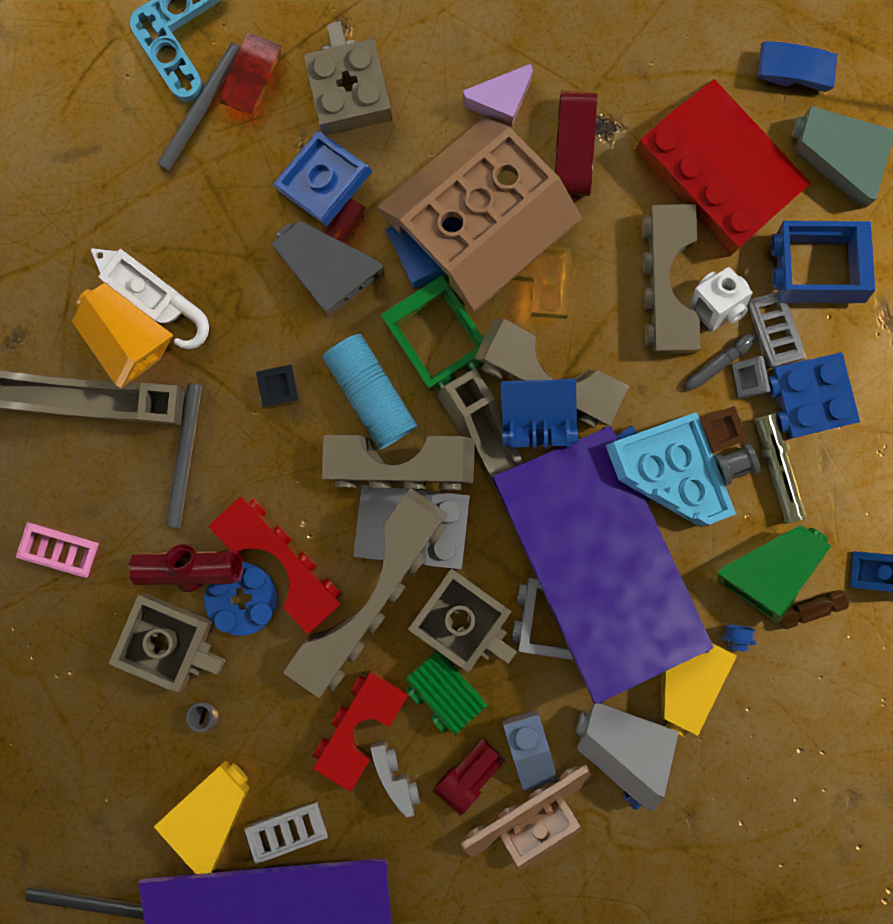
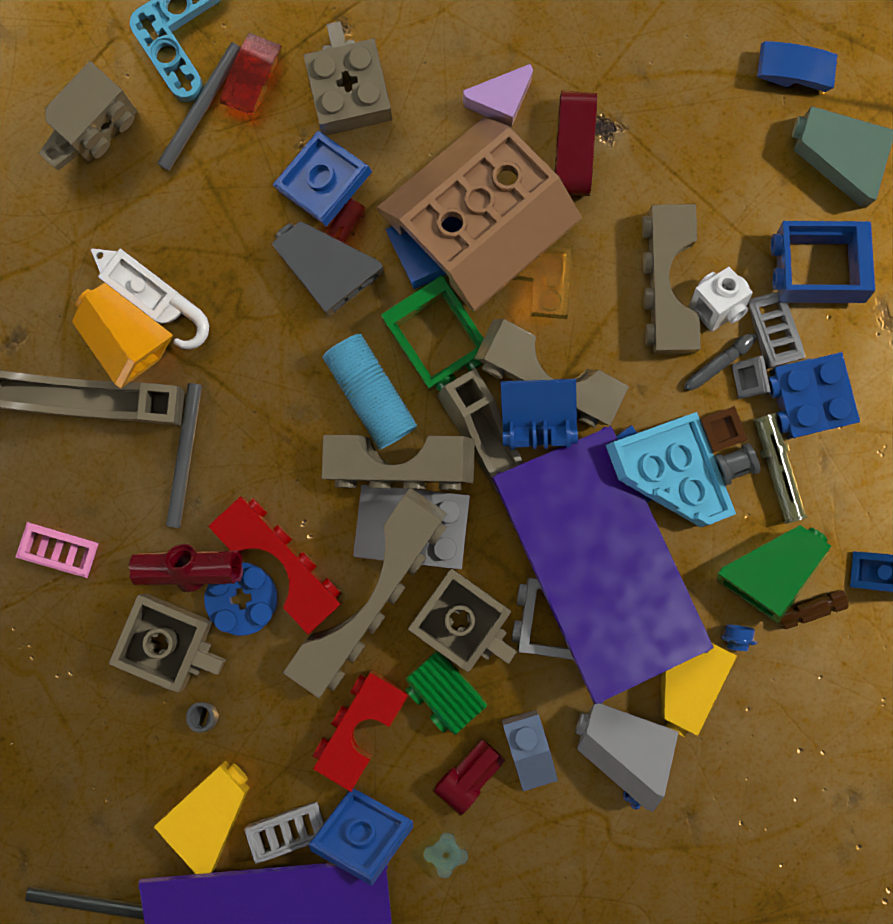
black plate [256,365,300,408] -> none
light grey slope [370,740,420,817] -> none
medium nougat bracket [460,765,595,870] -> none
red slope [635,79,811,256] -> none
none -> dark tan hinge [39,61,138,171]
none -> blue plate [309,788,413,886]
none -> clear light blue plate [424,833,468,878]

